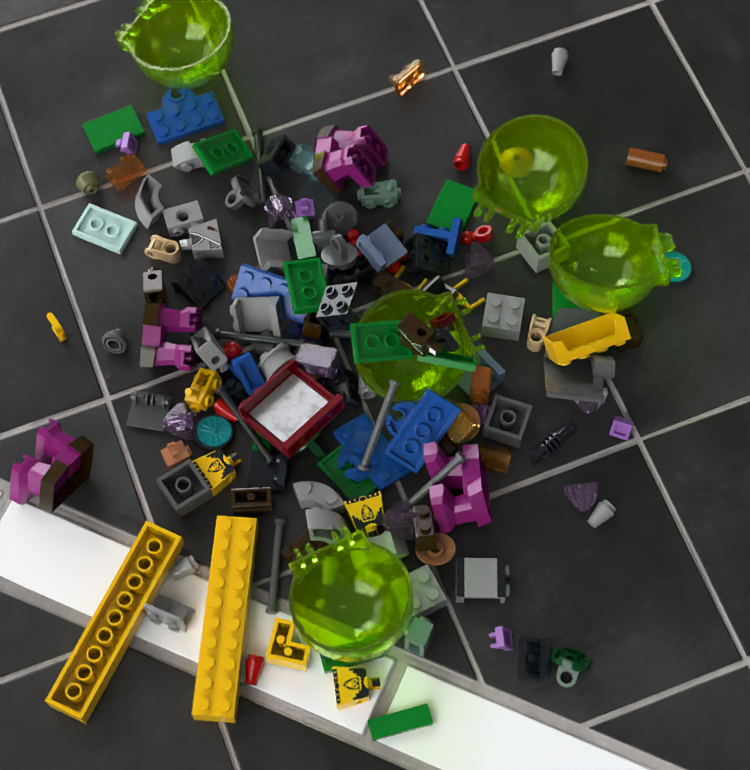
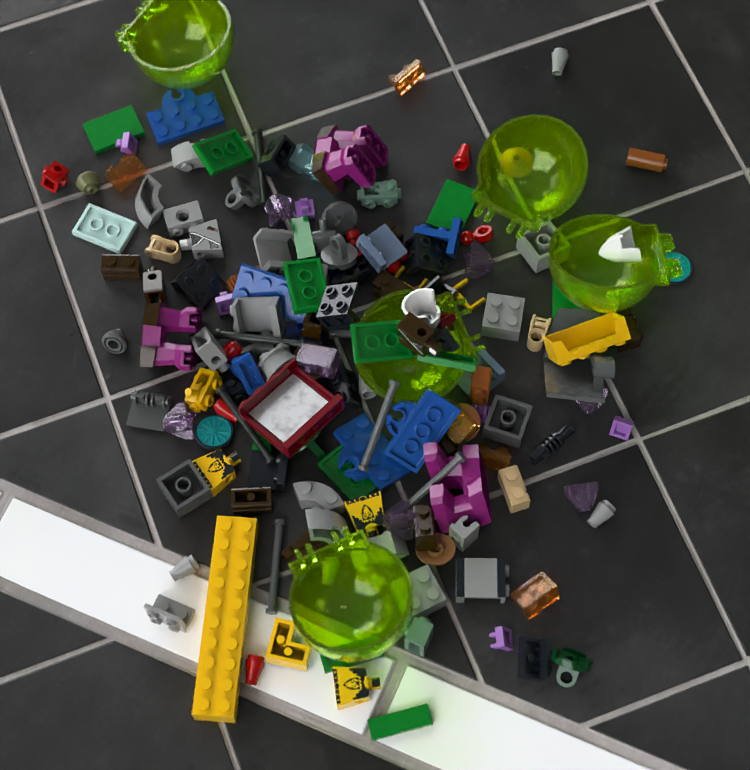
magenta piece [9,418,94,512] -> none
yellow brick [45,521,185,724] -> none
yellow piece [46,312,67,342] -> none
nougat brick [160,440,193,470] -> none
none -> red brick [40,161,70,194]
none -> dark brown brick [101,254,142,280]
none -> medium lavender tile [215,291,234,316]
none -> white helmet [402,288,441,329]
none -> light grey hinge [449,516,480,552]
none -> tan brick [497,465,531,513]
none -> clear orange bracket [510,571,560,619]
none -> white helmet [598,226,642,263]

